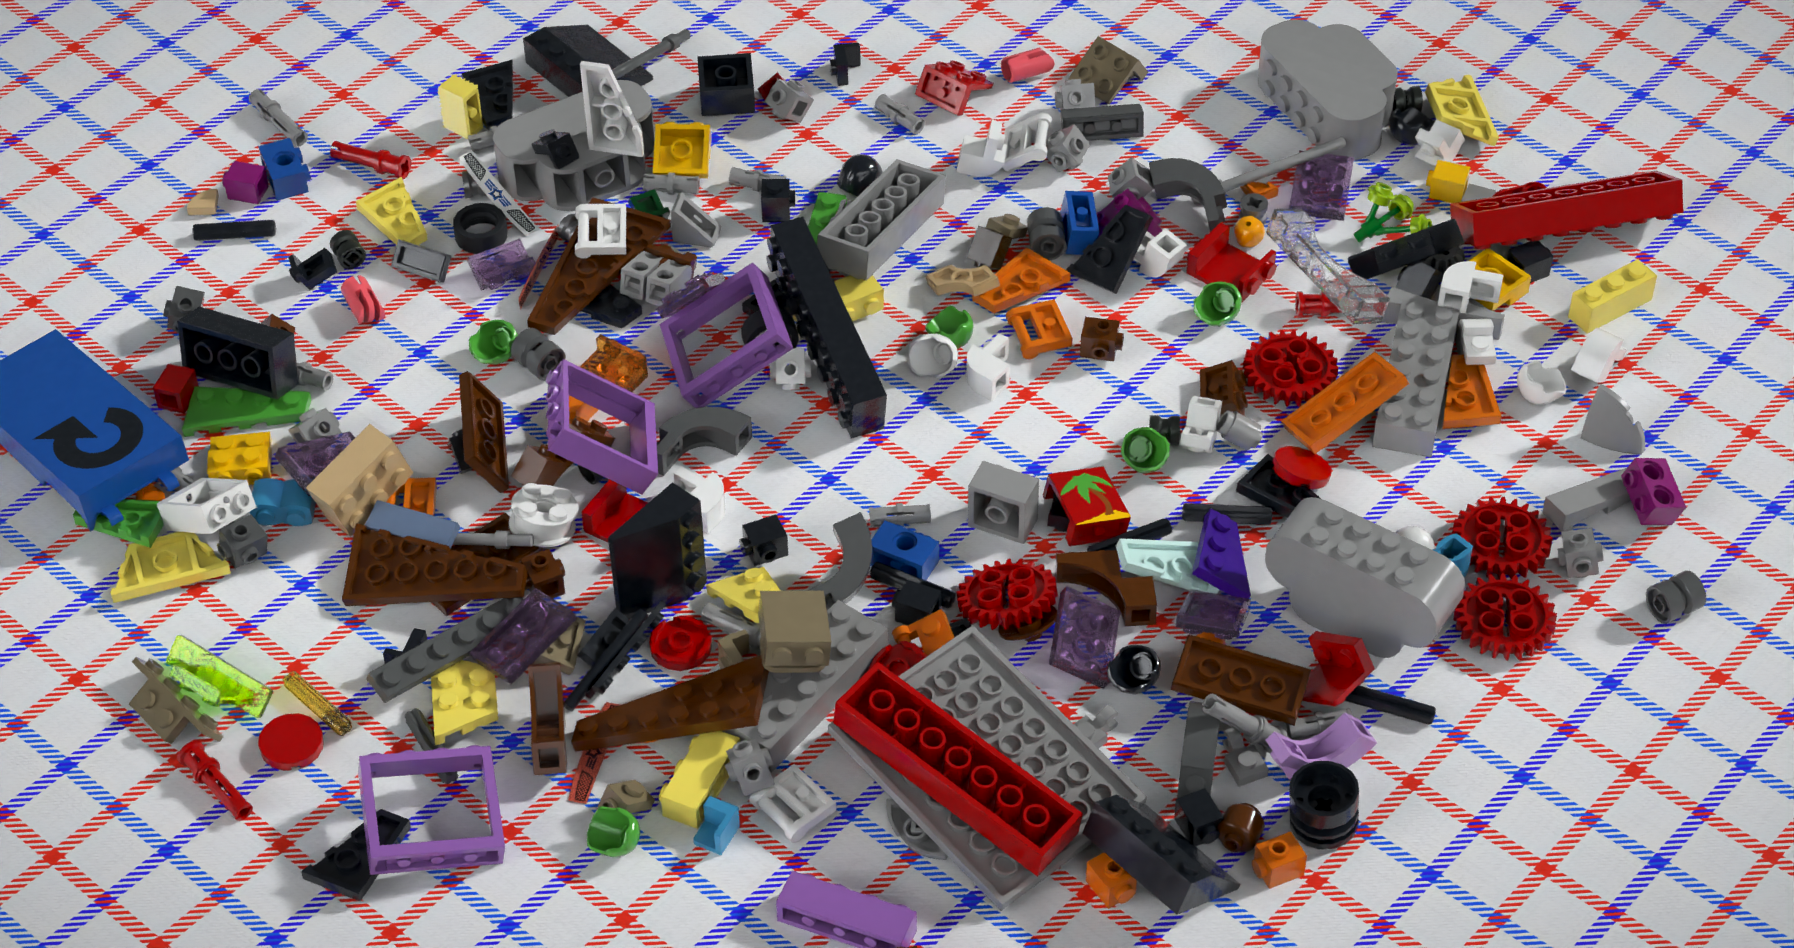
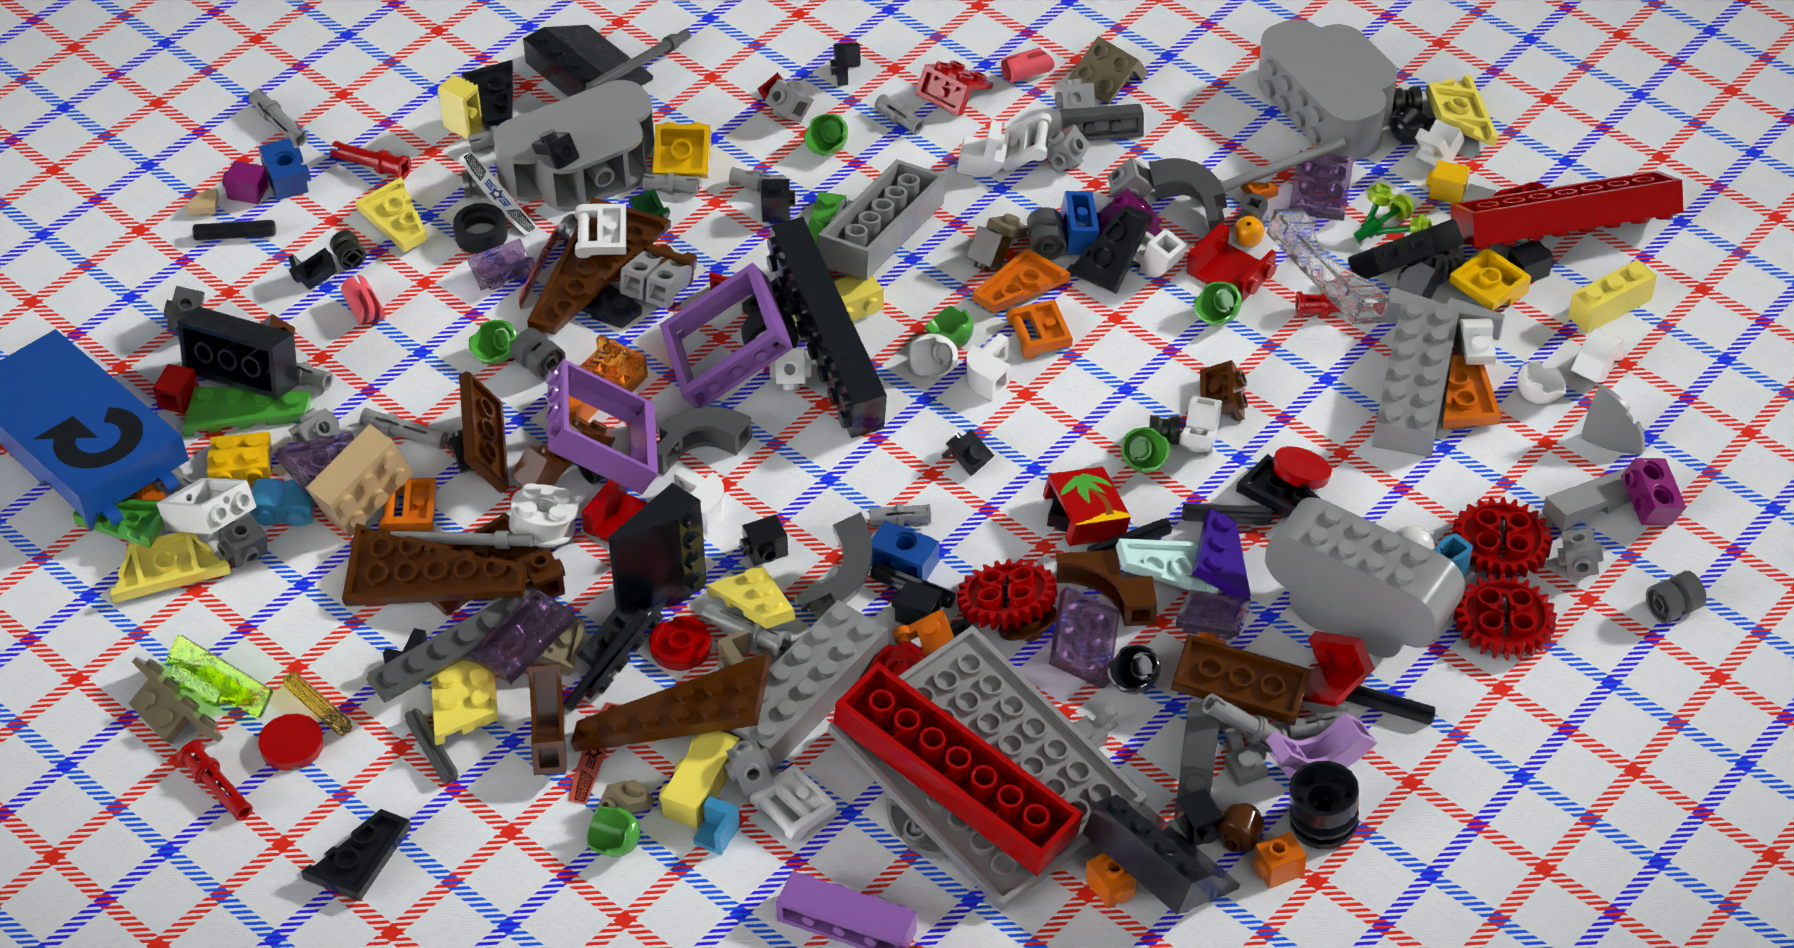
medium lavender window [358,745,505,875] -> none
sand blue tile [365,500,460,548] -> none
tile [391,239,451,283] -> none
white wedge [580,61,644,157] -> none
clear purple plate [656,272,726,319] -> none
light grey slope [671,192,722,248] -> none
black brick [697,53,755,116] -> none
dark tan brick [758,591,832,673] -> none
black hair [837,154,883,196] -> none
tan tile [925,265,1000,297] -> none
light grey brick [968,461,1039,544] -> none
reddish brown brick [1080,316,1124,361] -> none
light grey brick [1216,410,1263,451] -> none
red gear [1243,330,1339,407] -> none
orange plate [1281,351,1409,454] -> none
white brick [1438,261,1503,314] -> none
none -> light grey pin [359,407,448,450]
none -> bright green hair [804,114,848,156]
none -> black bracket [942,429,995,476]

